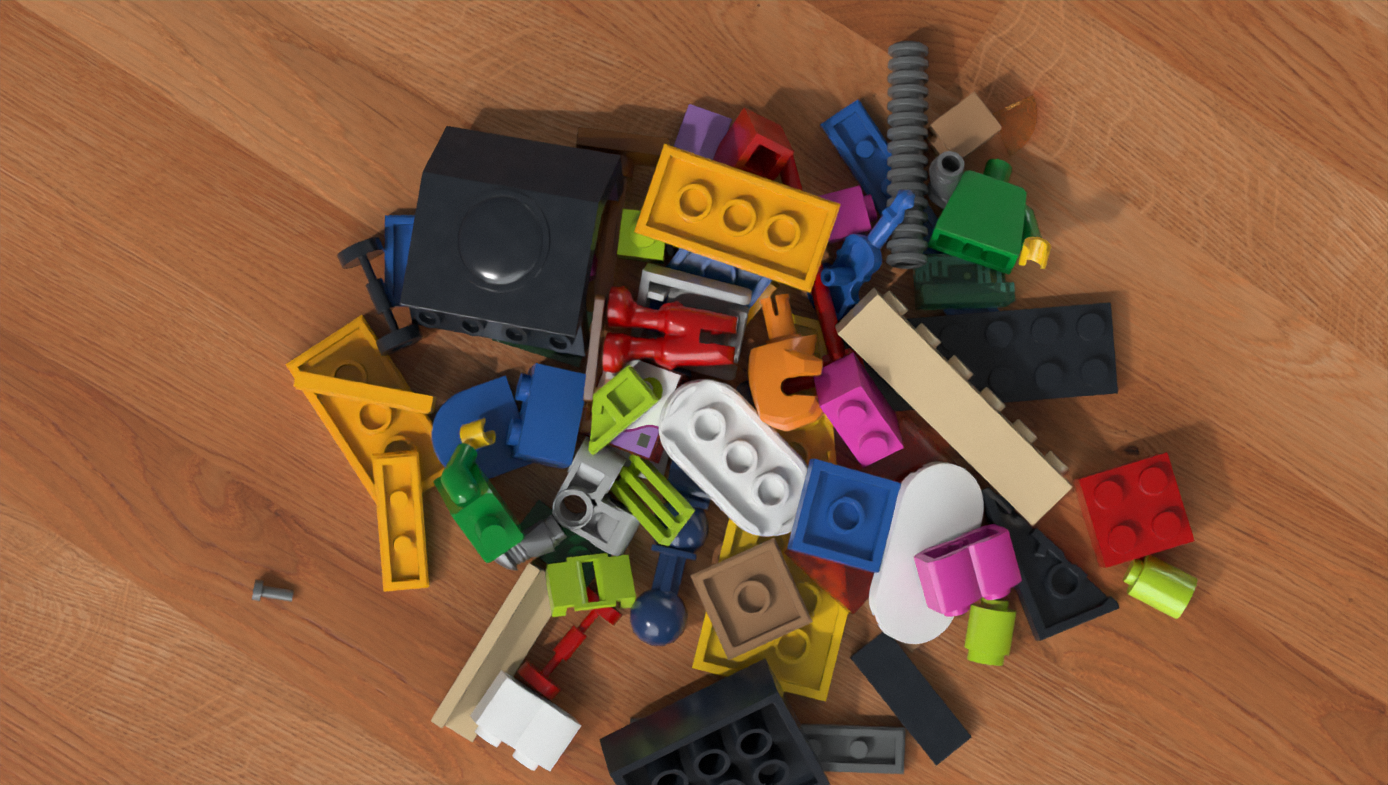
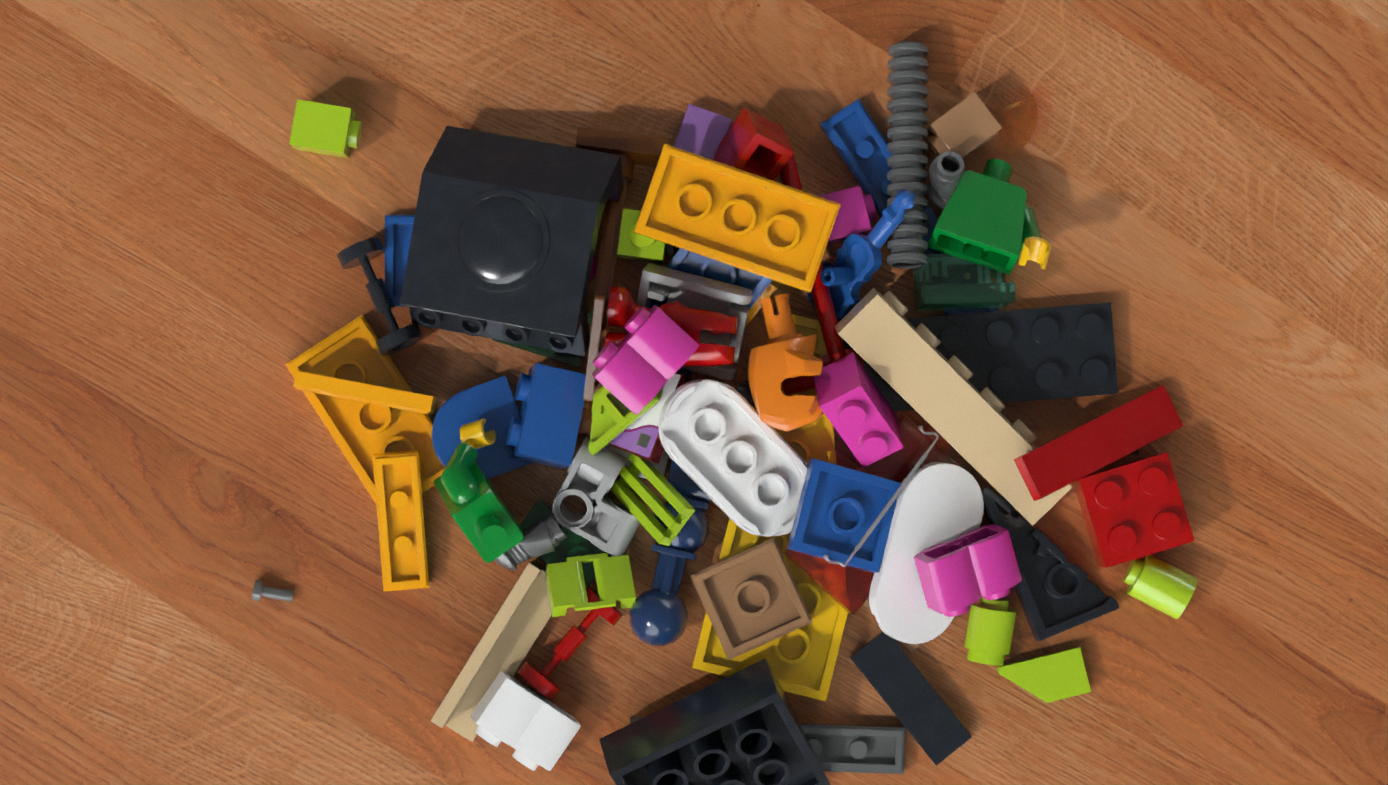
none -> lime brick [289,99,362,158]
none -> dark pink brick [591,305,700,415]
none -> light grey piece [823,426,939,567]
none -> lime tile [996,647,1091,703]
none -> red tile [1014,385,1183,501]

